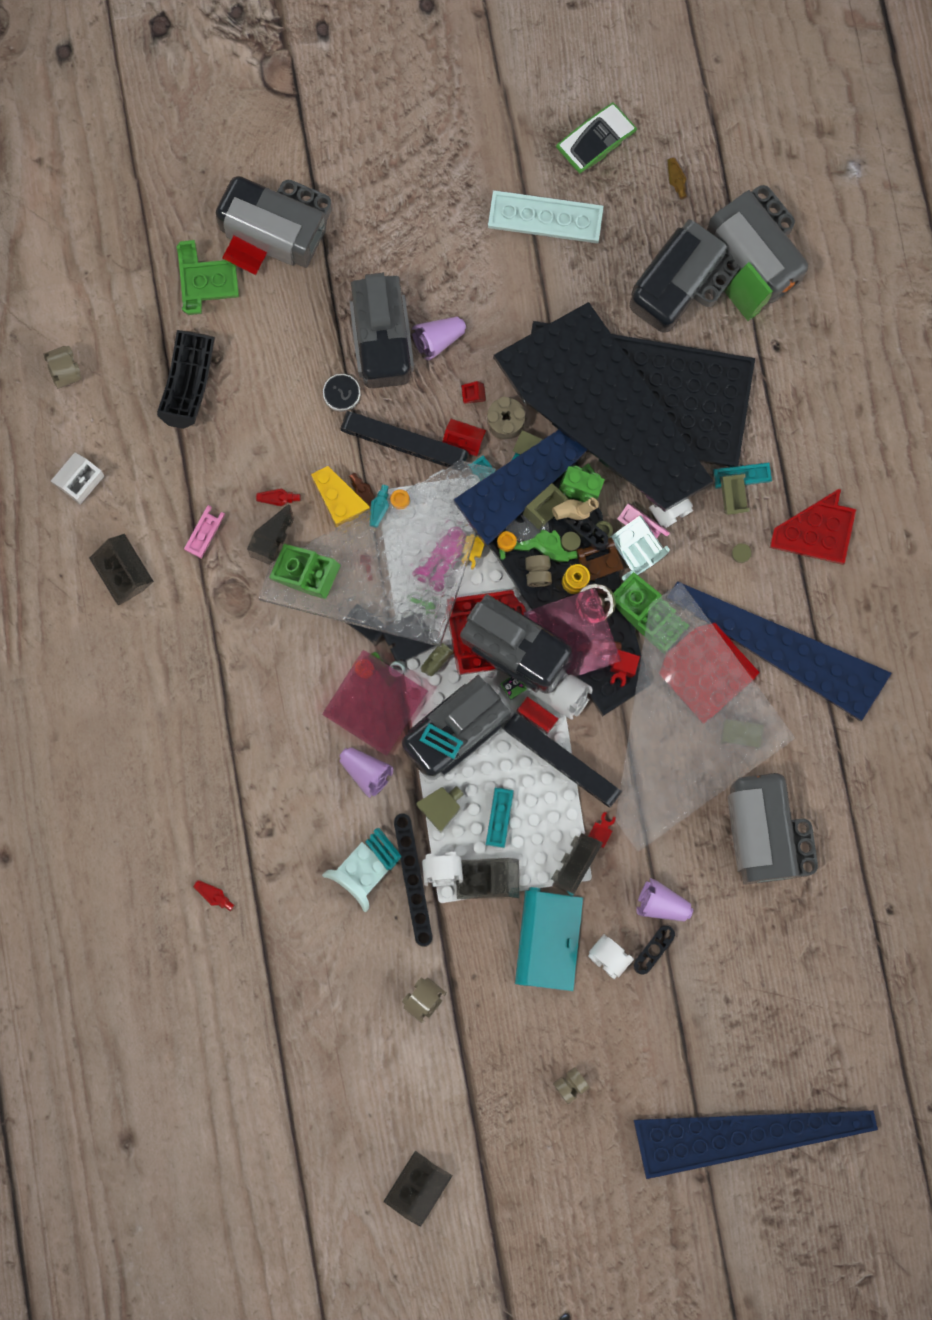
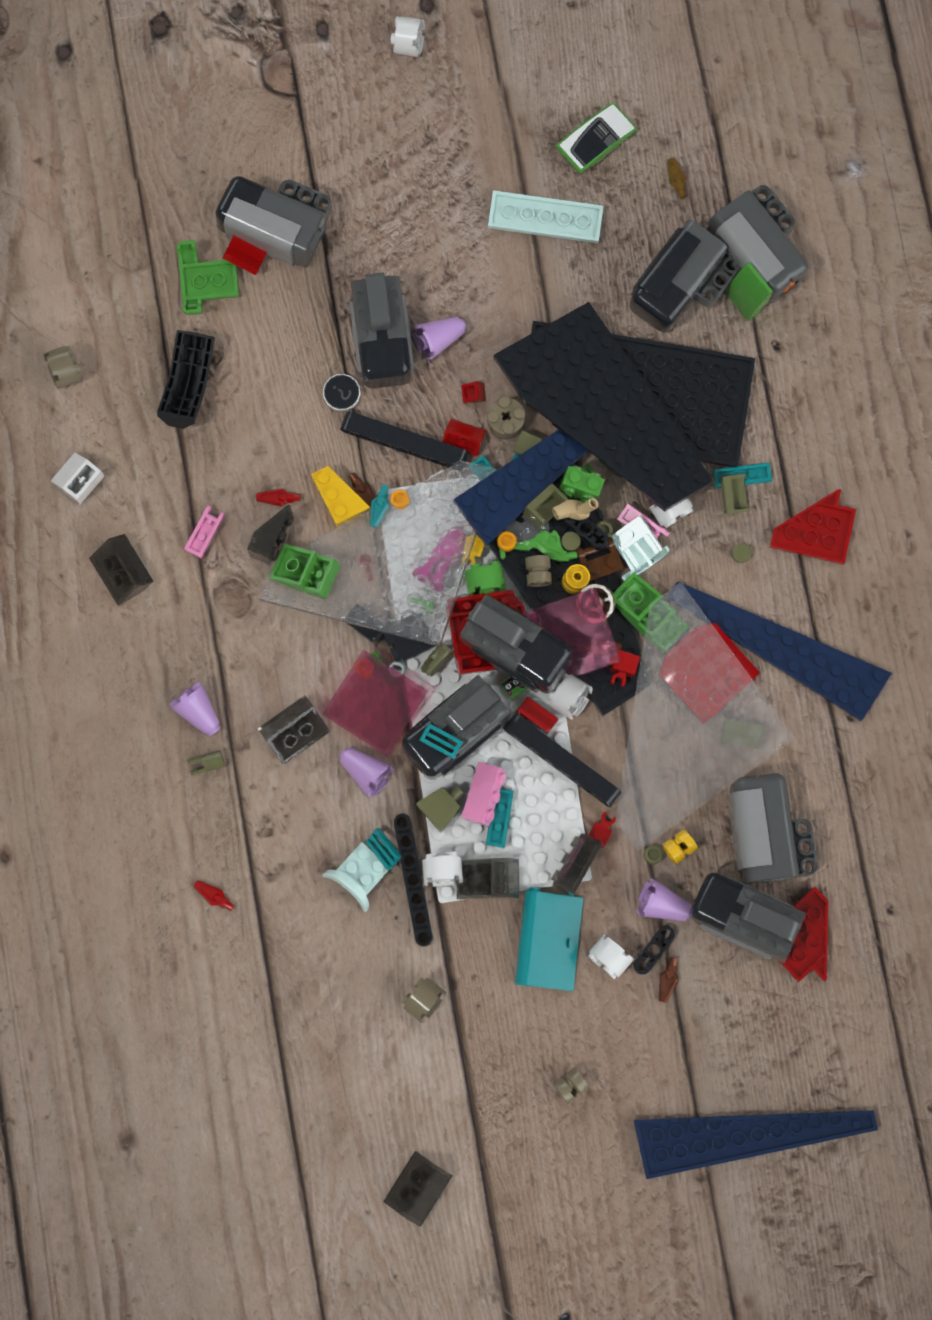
none -> lavender cone [169,681,221,737]
none -> olive hinge [187,750,225,776]
none -> clear smoke slope [258,695,330,765]
none -> white brick [391,16,425,57]
none -> bright pink brick [461,762,506,827]
none -> bright green brick [464,561,506,596]
none -> olive tile [643,845,663,865]
none -> copper piece [659,957,678,1003]
none -> yellow wheel [661,829,698,865]
none -> piece [691,872,806,964]
none -> red wing [777,886,828,983]

